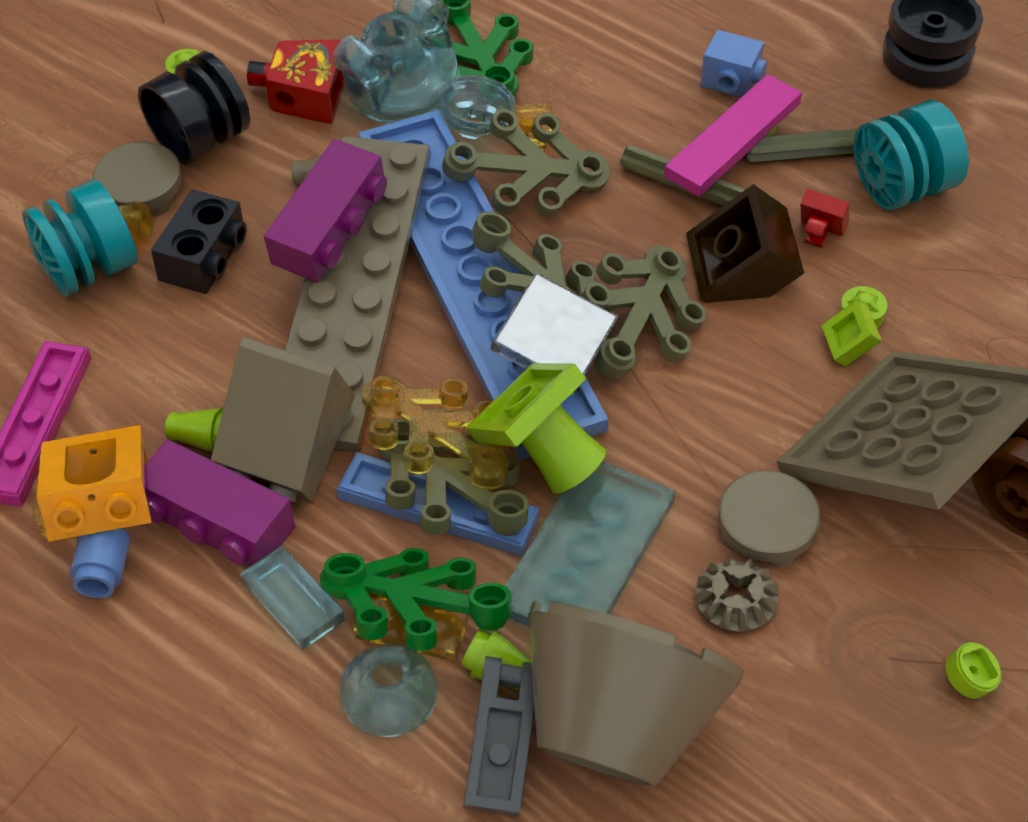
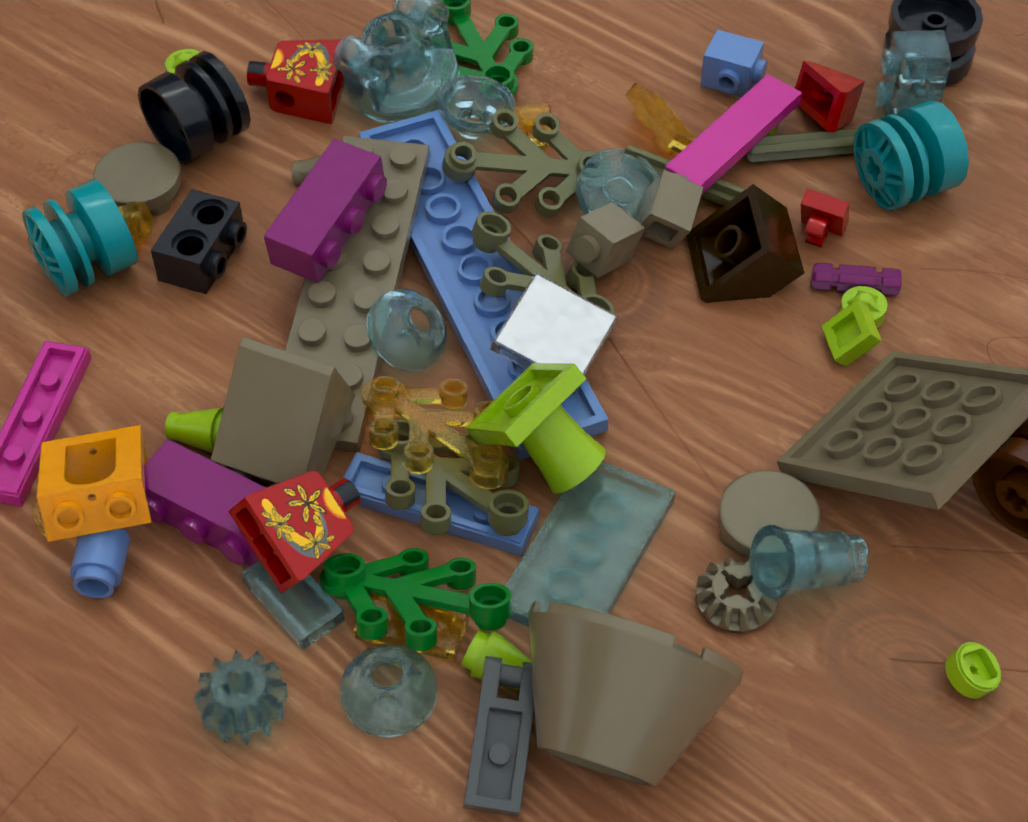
olive plant [580,246,706,380] -> none
none -> clear light blue gear [194,649,288,745]
none -> red torso [228,470,360,594]
none -> clear light blue piece [367,289,447,372]
none -> dark tan brick [565,202,645,278]
none -> clear light blue tile [576,148,658,221]
none -> clear yellow plate [625,82,696,155]
none -> dark tan brick [637,169,704,249]
none -> clear light blue plant [749,525,869,599]
none -> red slope [795,60,865,132]
none -> magenta axle [811,262,902,296]
none -> clear light blue brick [876,30,952,116]

